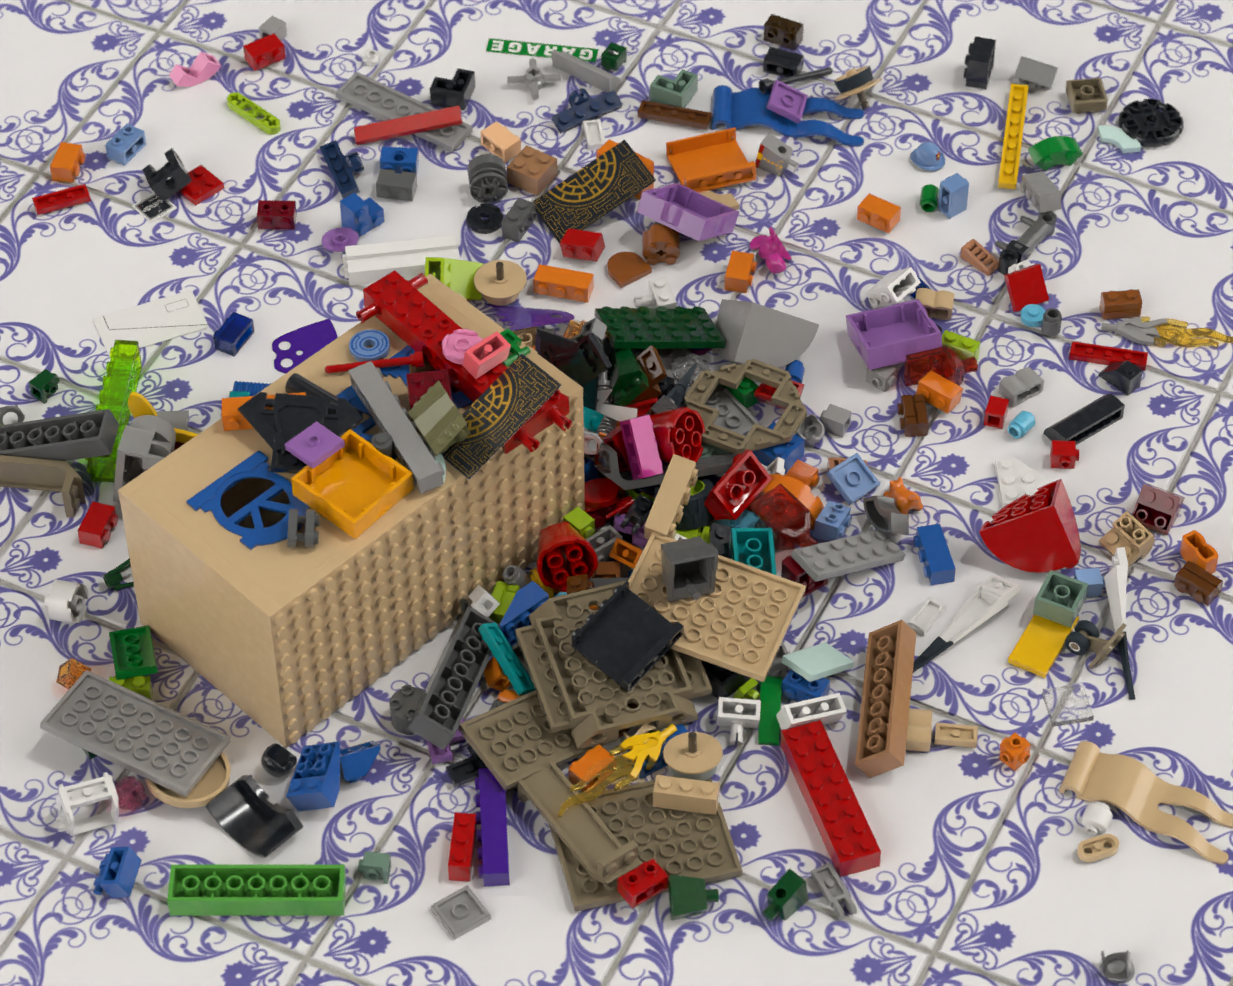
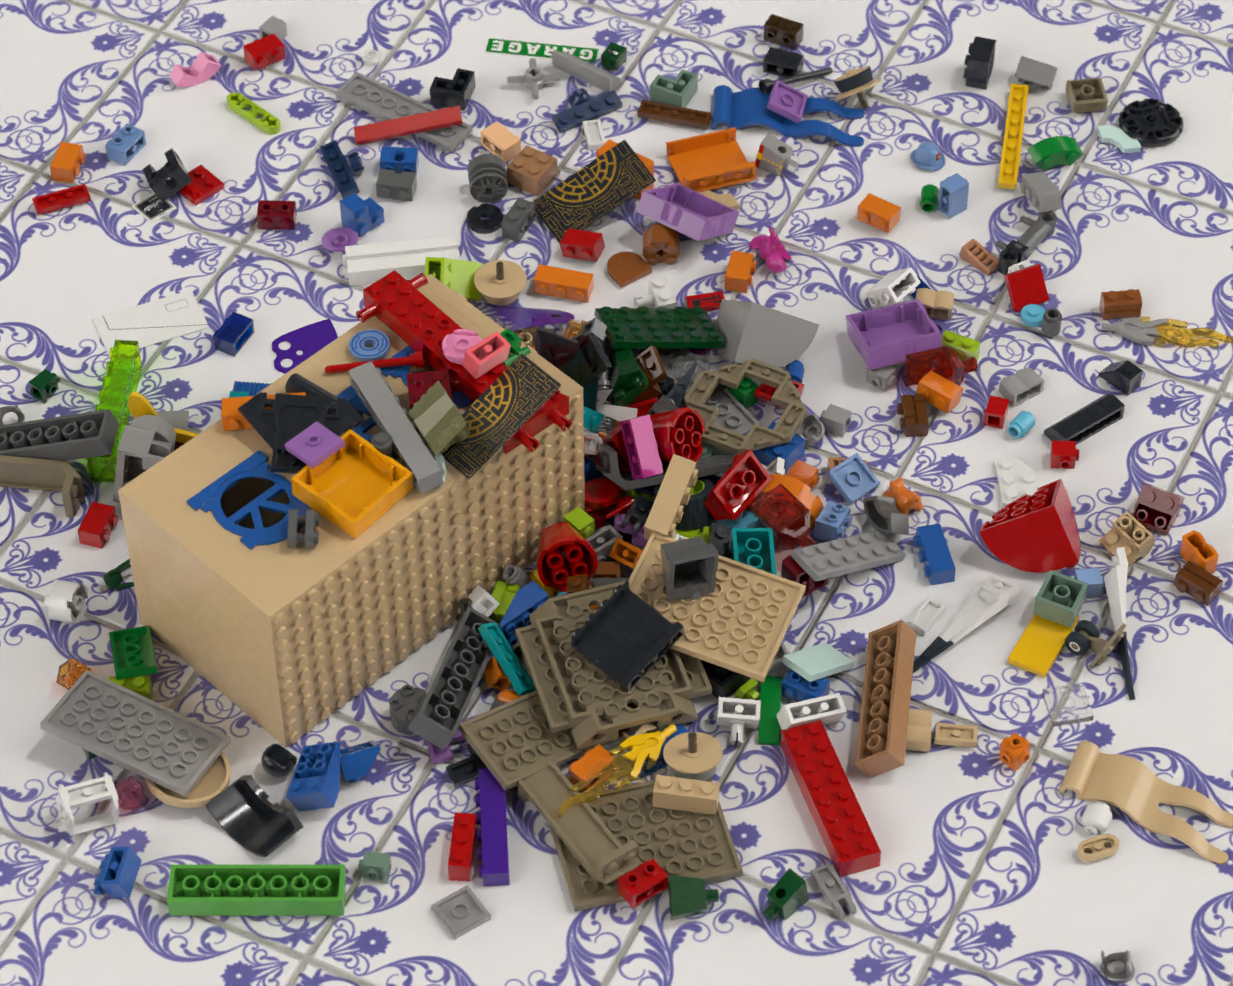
red tile [1069,341,1148,371] -> none
none -> red tile [685,291,725,312]

